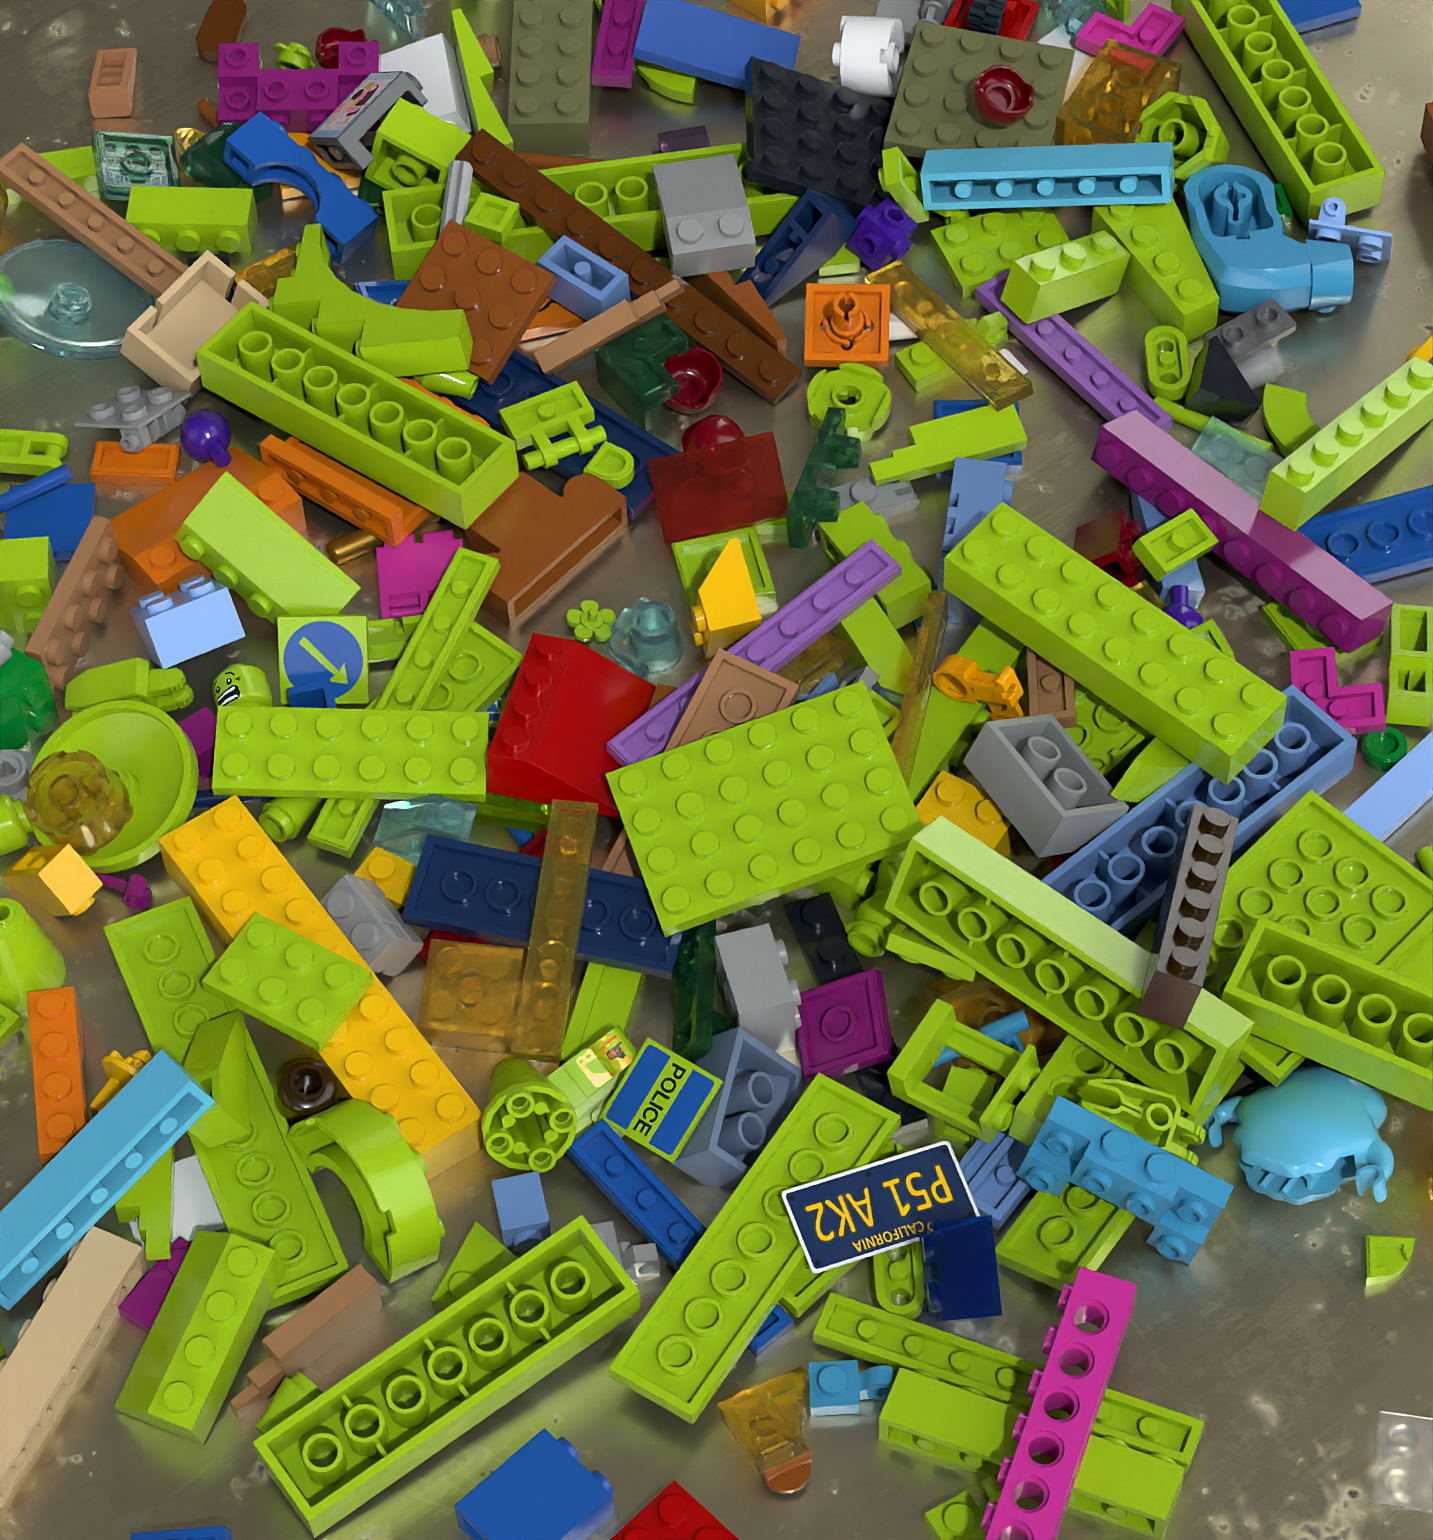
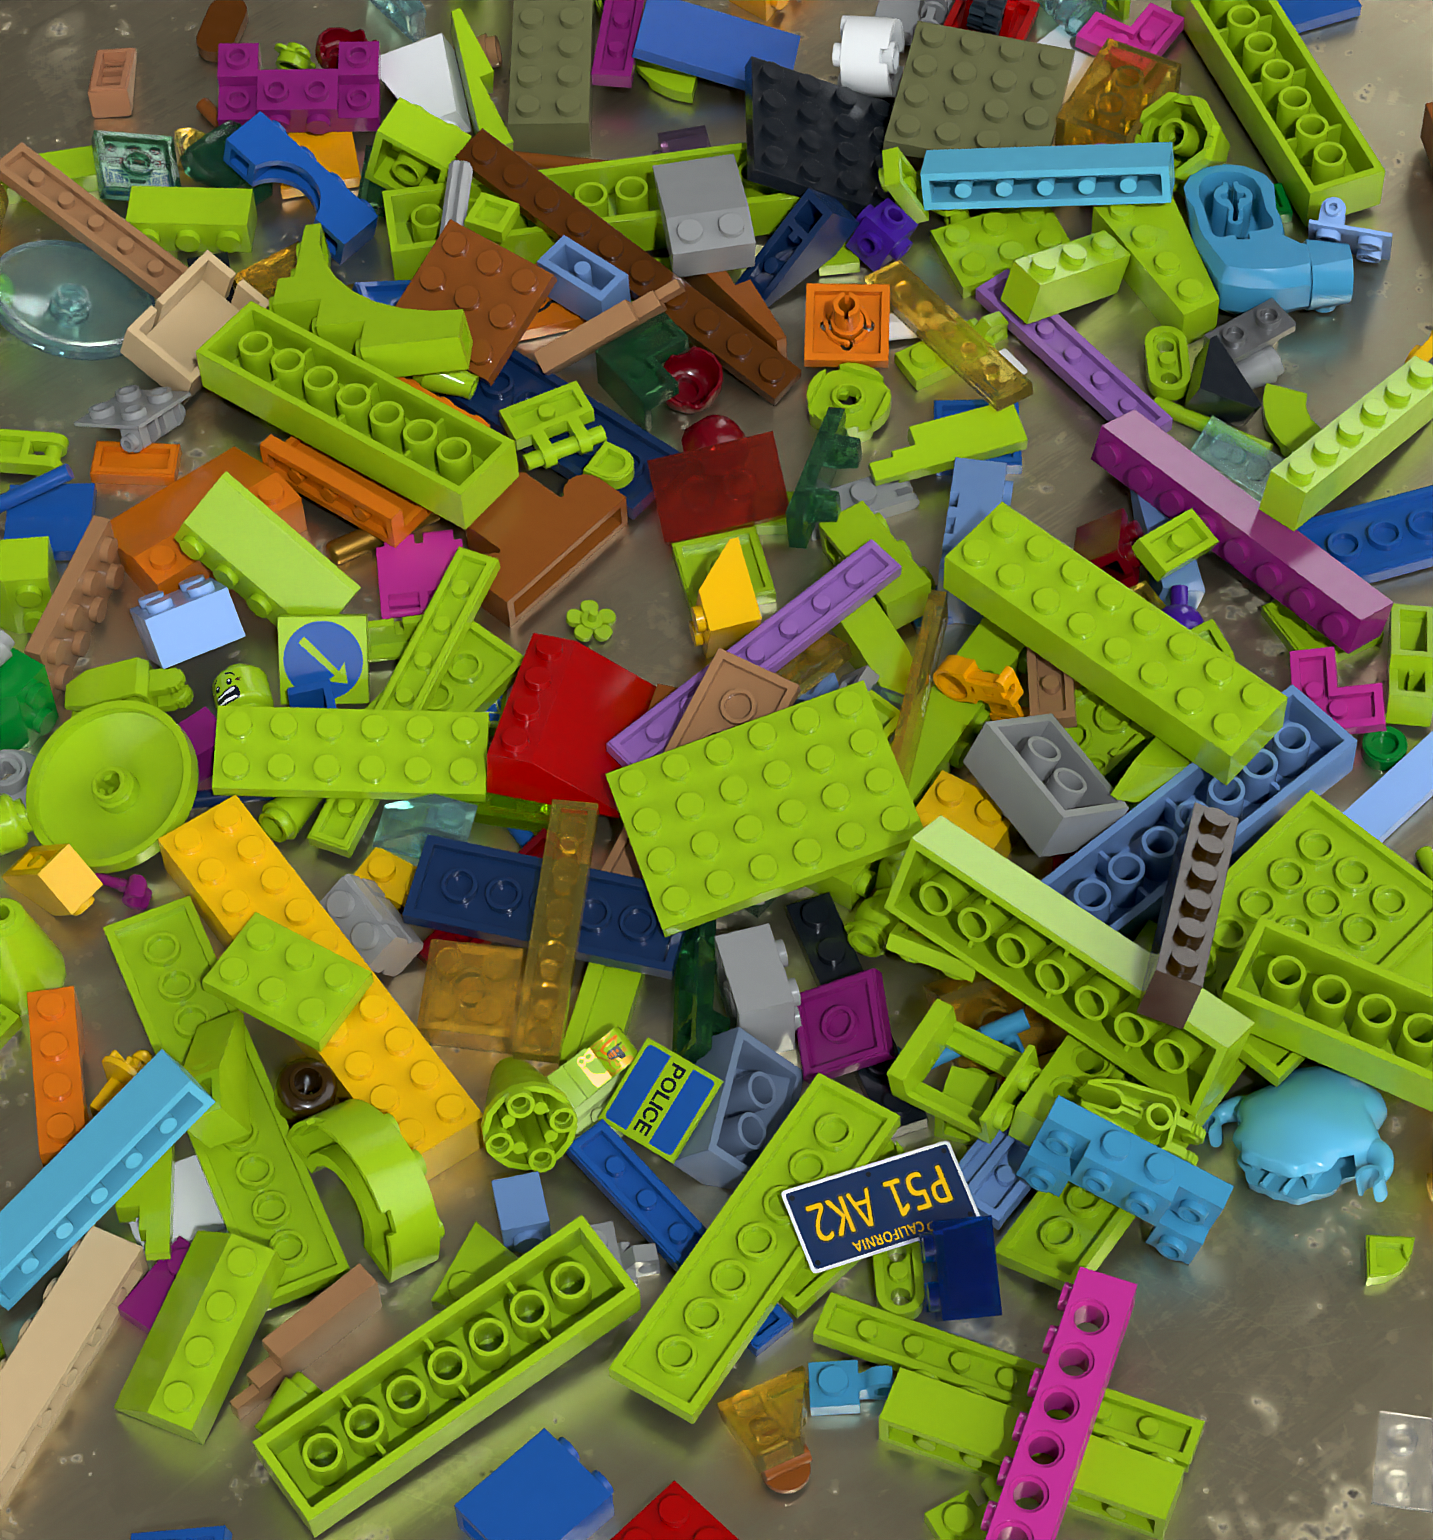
clear yellow brick [23,750,133,857] -> none
dark purple piece [180,409,232,467] -> none
panel [307,71,428,170] -> none
clear light blue piece [606,597,684,677] -> none
dark red hair [972,65,1034,126] -> none

